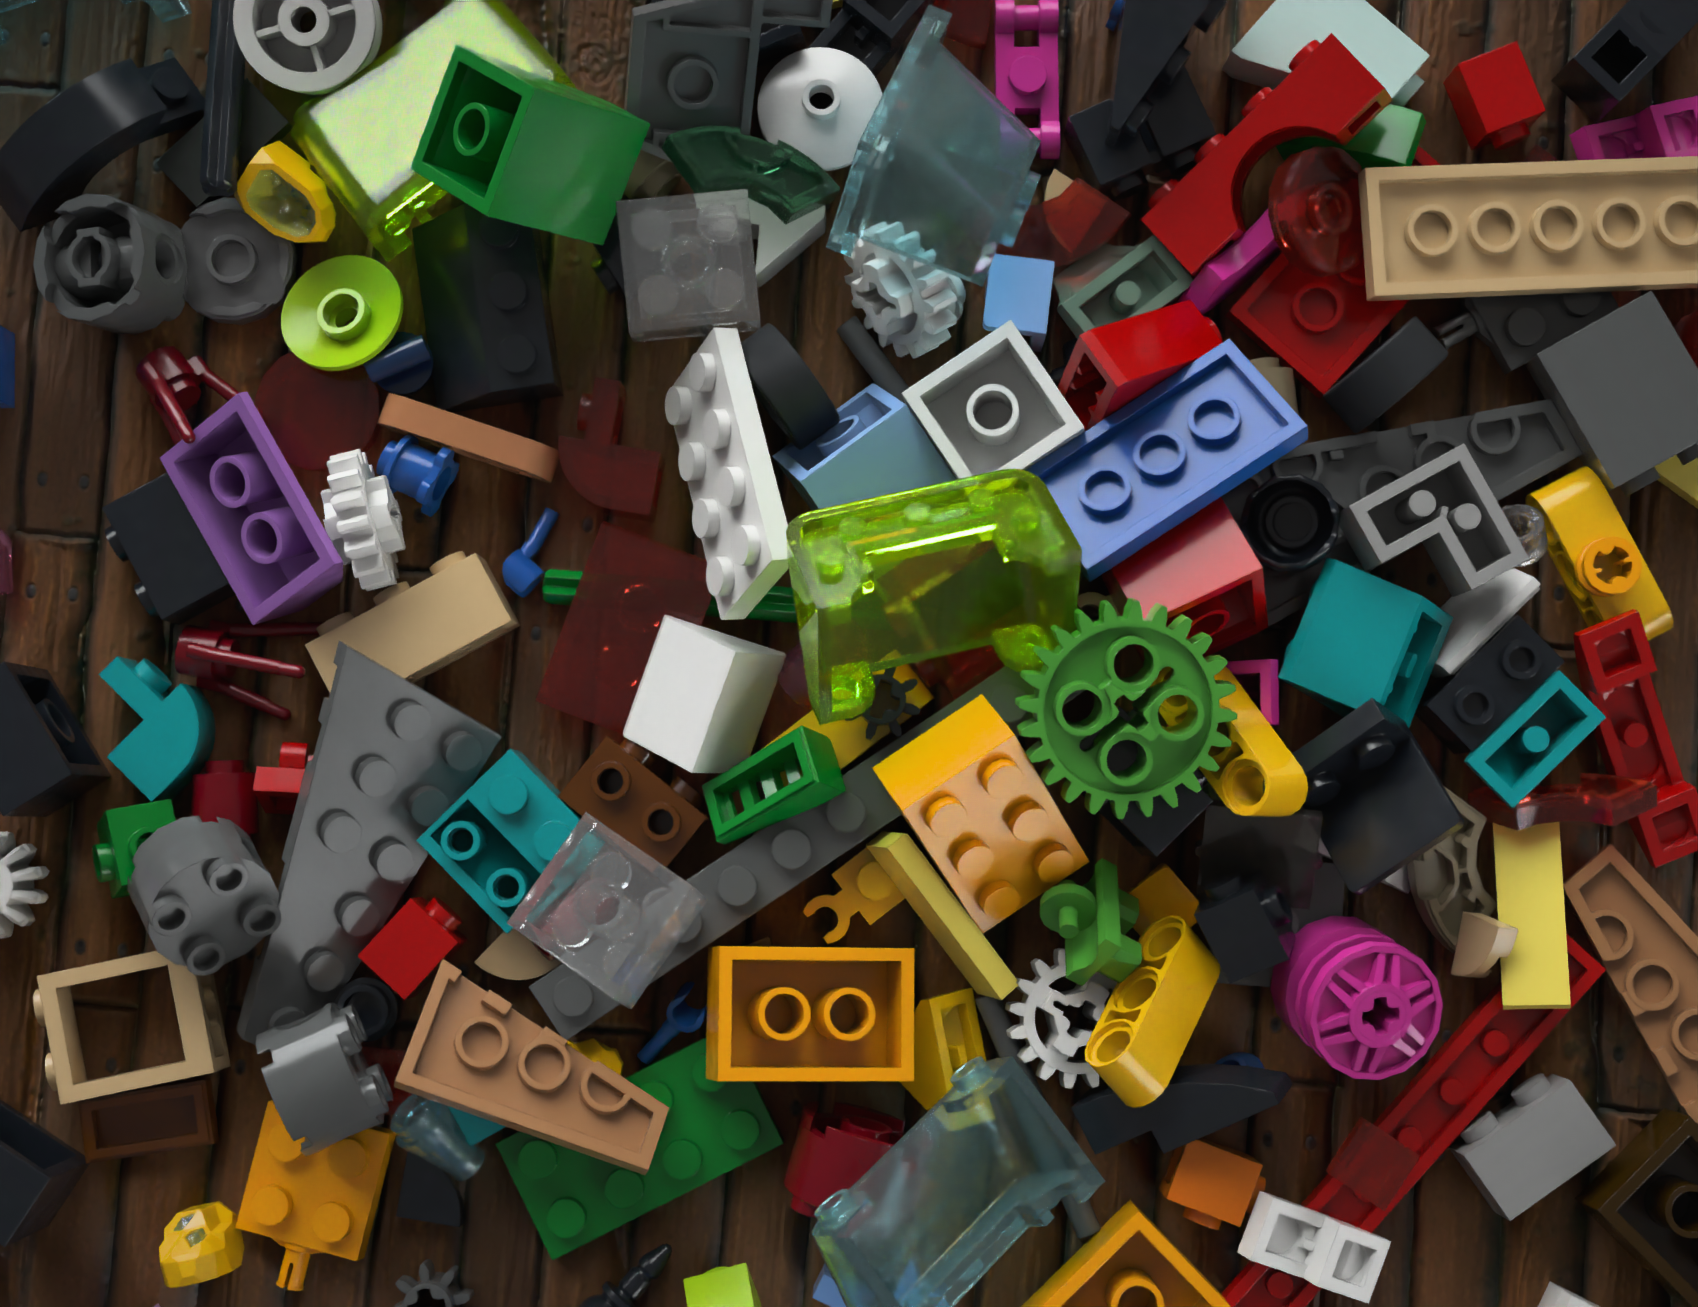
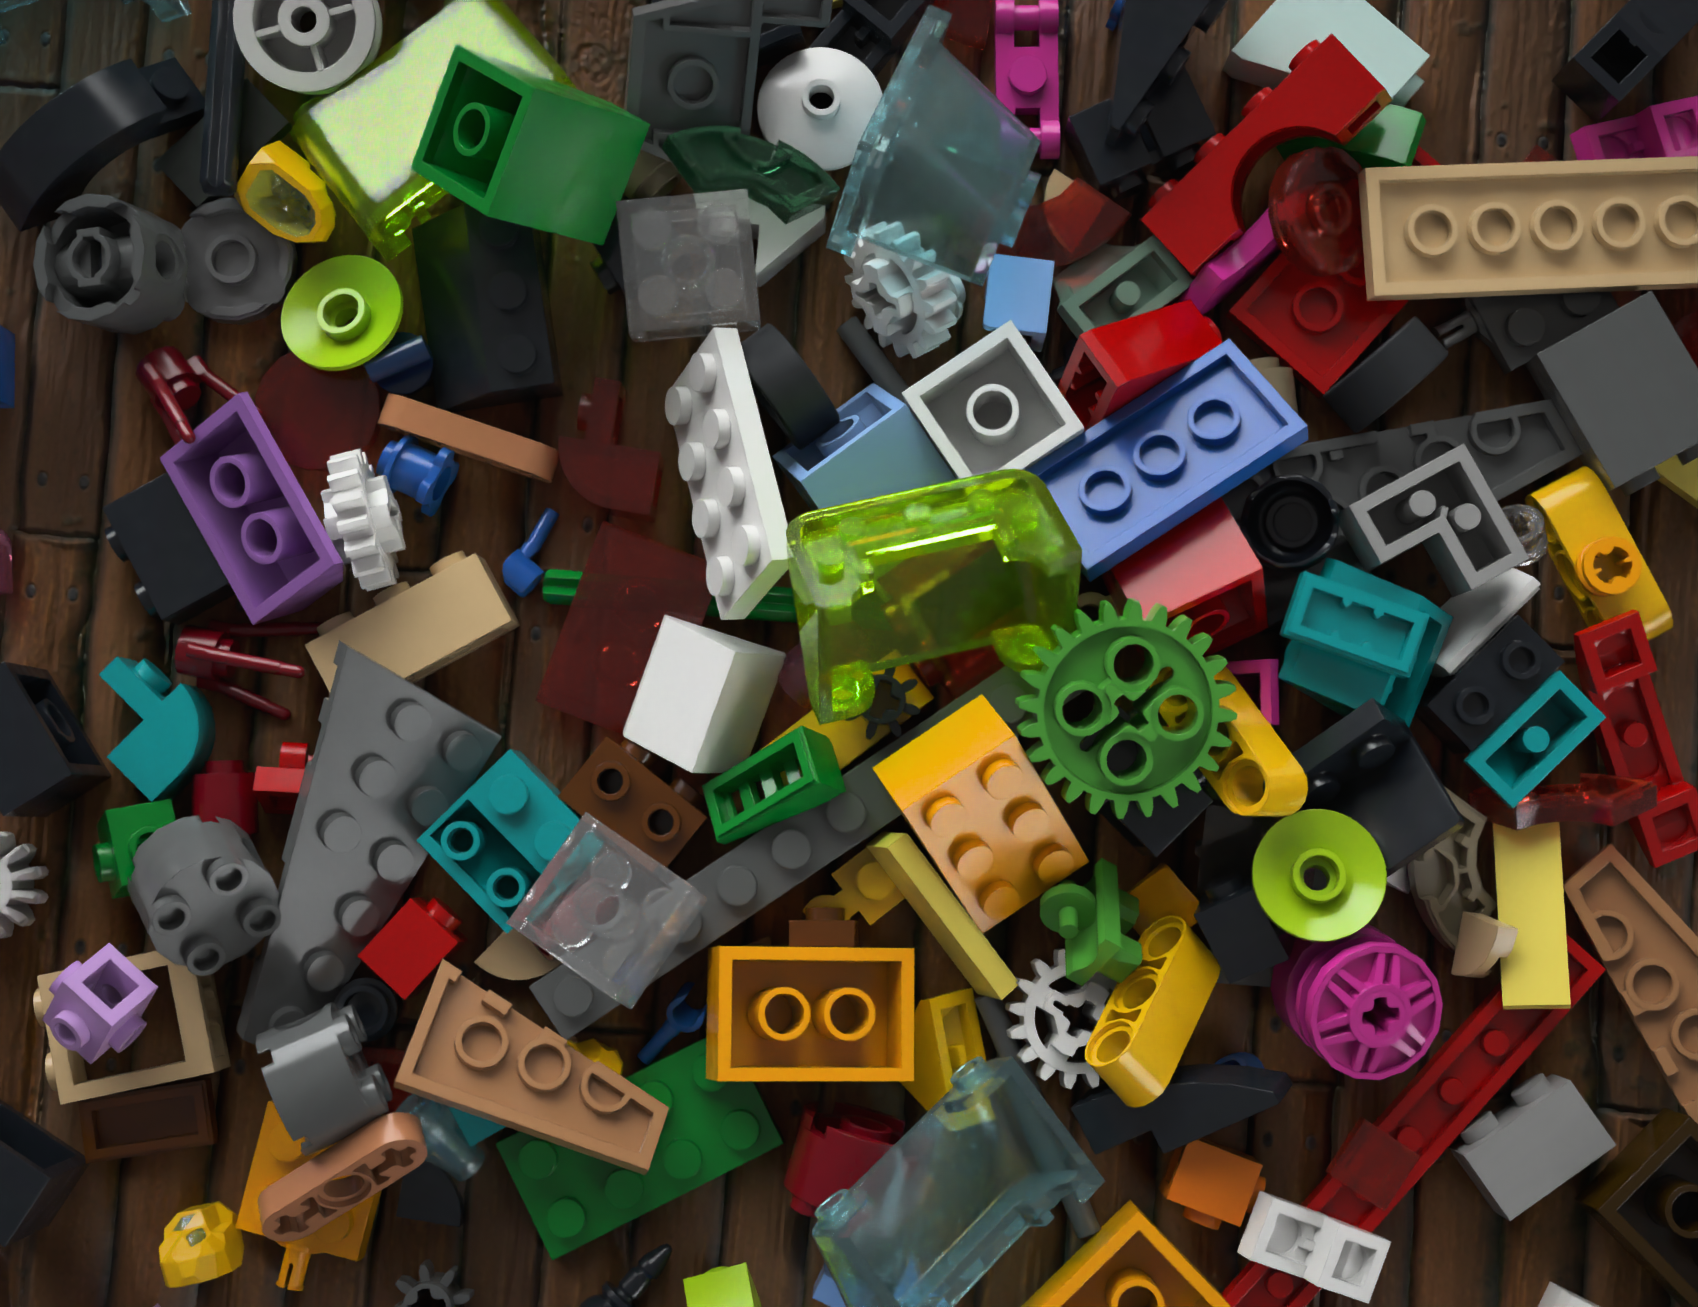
red brick [1443,41,1546,151] -> none
none -> lavender brick [42,943,158,1064]
none -> nougat beam [258,1112,428,1242]
none -> reddish brown plate [789,907,860,948]
none -> lime dish [1252,809,1387,942]
none -> teal plate [1279,571,1430,679]

